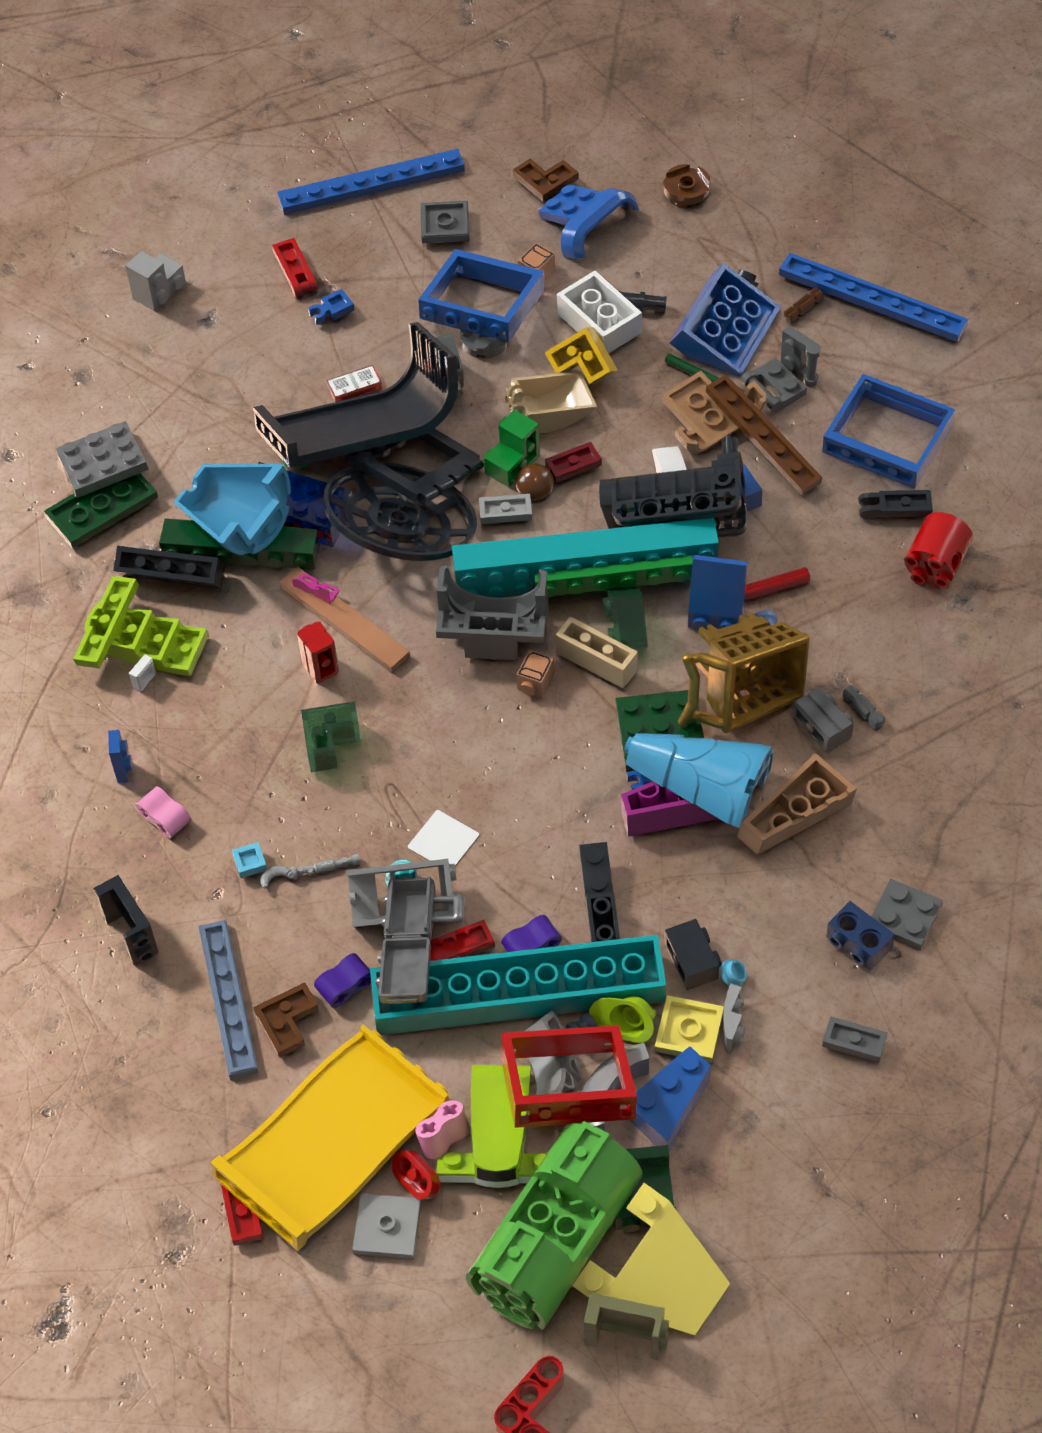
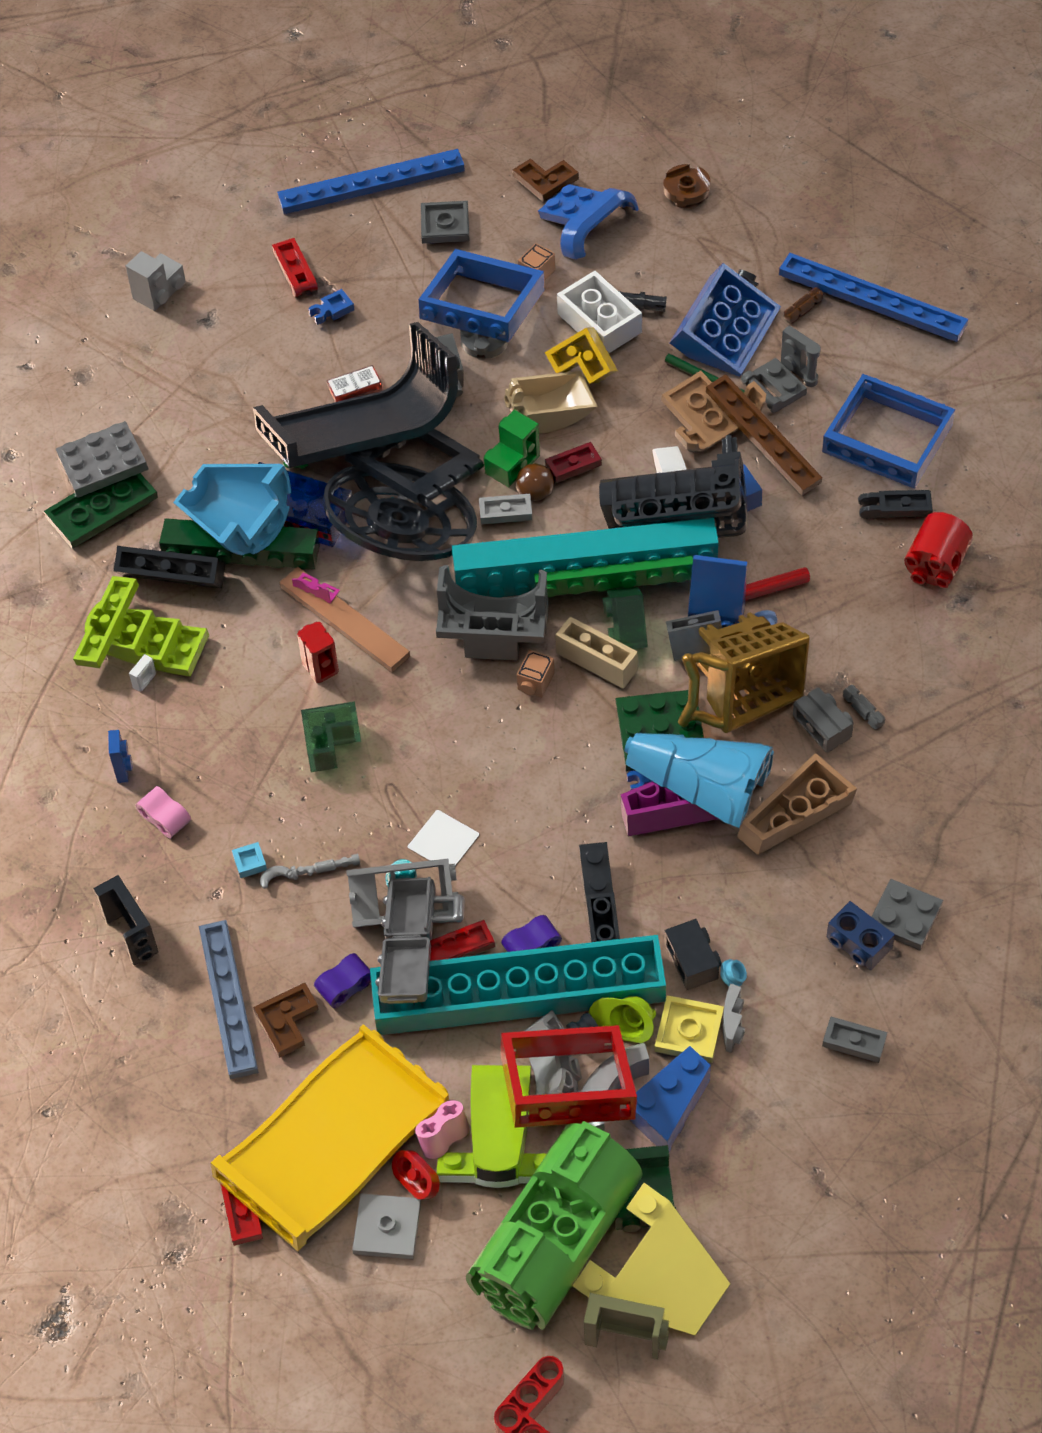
none -> flat silver brick [666,610,722,661]

